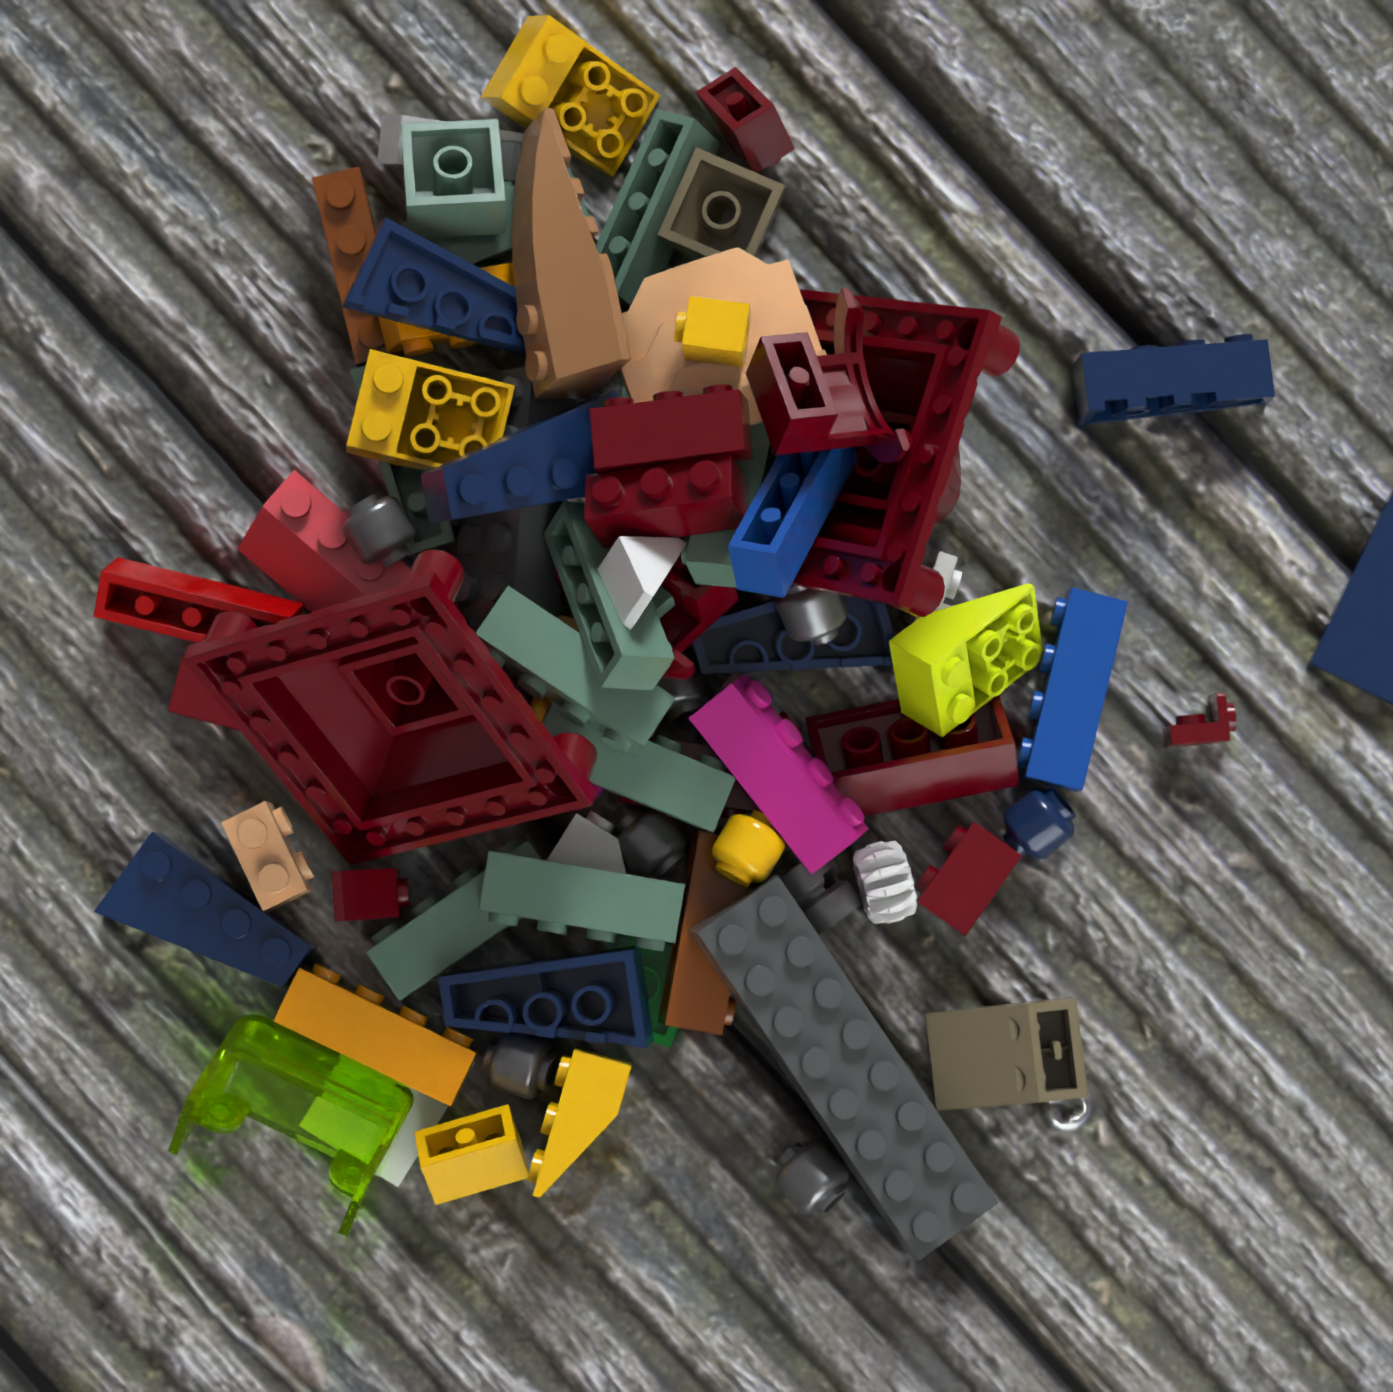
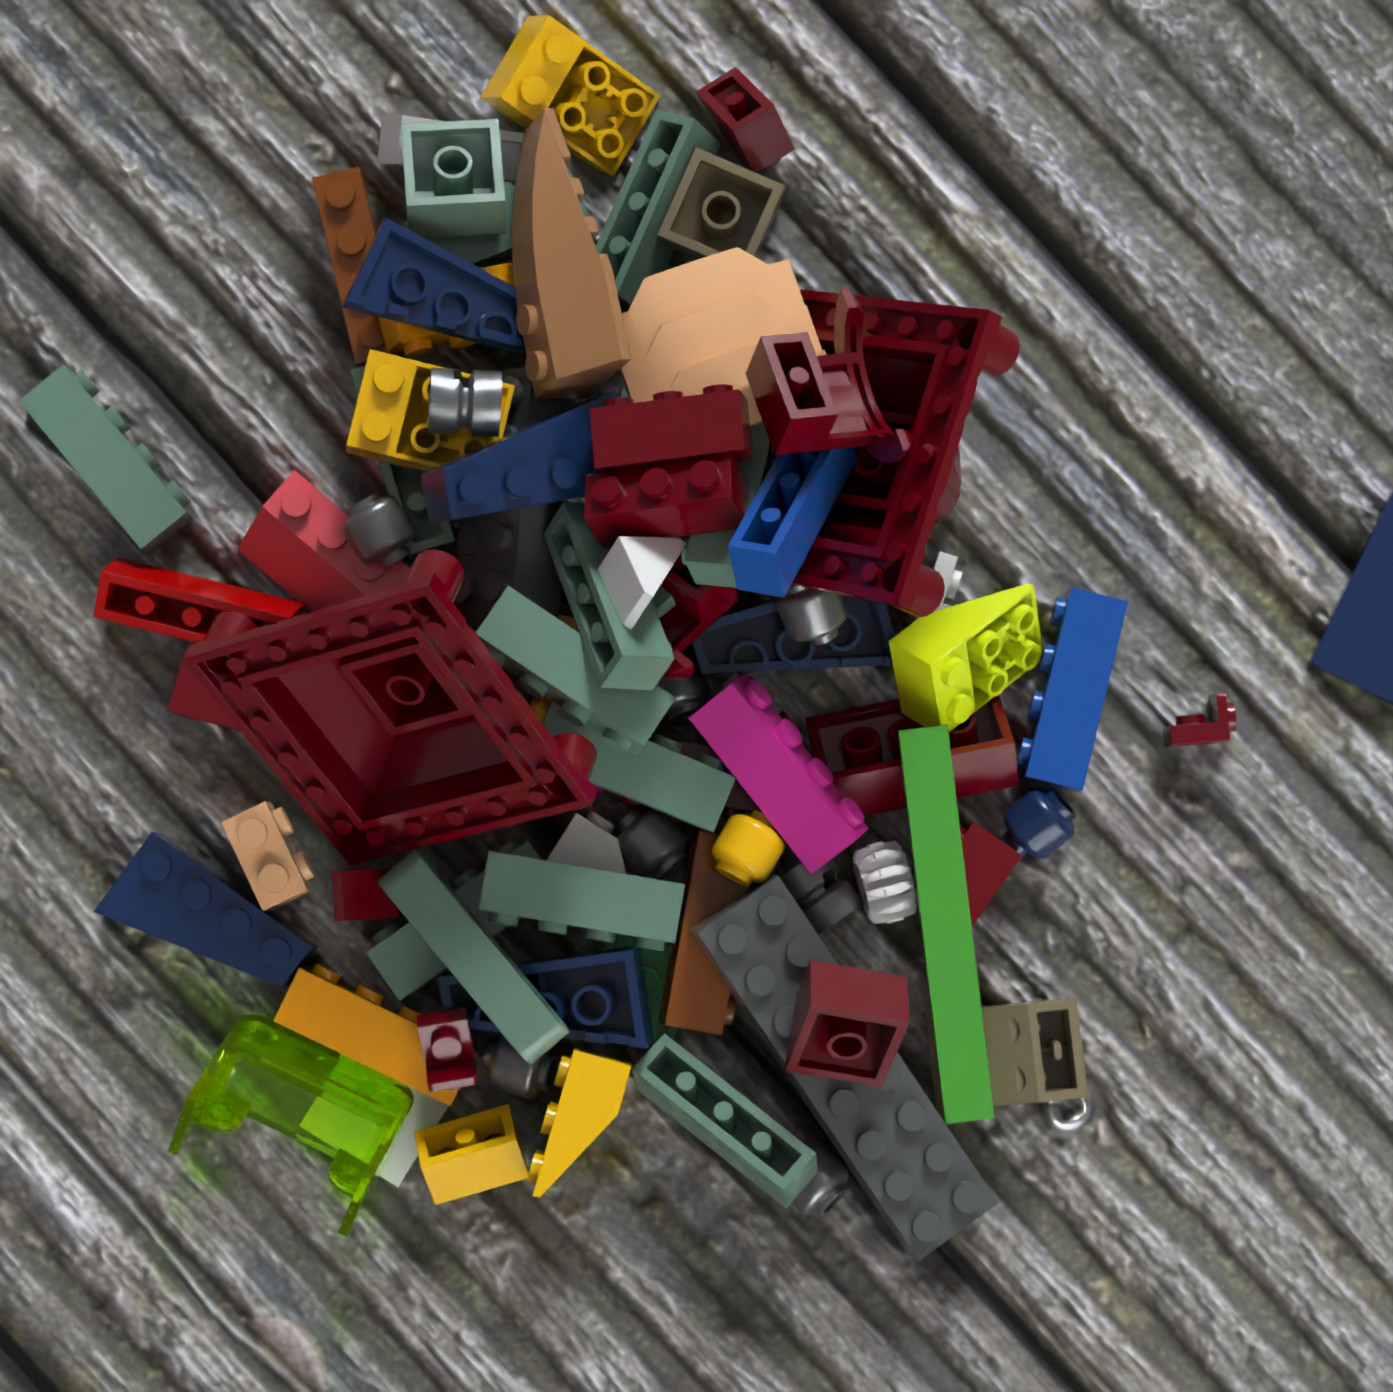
yellow brick [674,296,751,368] -> none
dark blue wedge [1070,334,1275,426] -> none
none -> sand green brick [19,364,194,555]
none -> sand green beam [378,848,570,1065]
none -> dark red bracket [417,1007,478,1092]
none -> flat silver wheel [428,368,502,437]
none -> sand green brick [632,1033,818,1209]
none -> dark red slope [785,960,910,1087]
none -> bright green tile [897,725,995,1124]

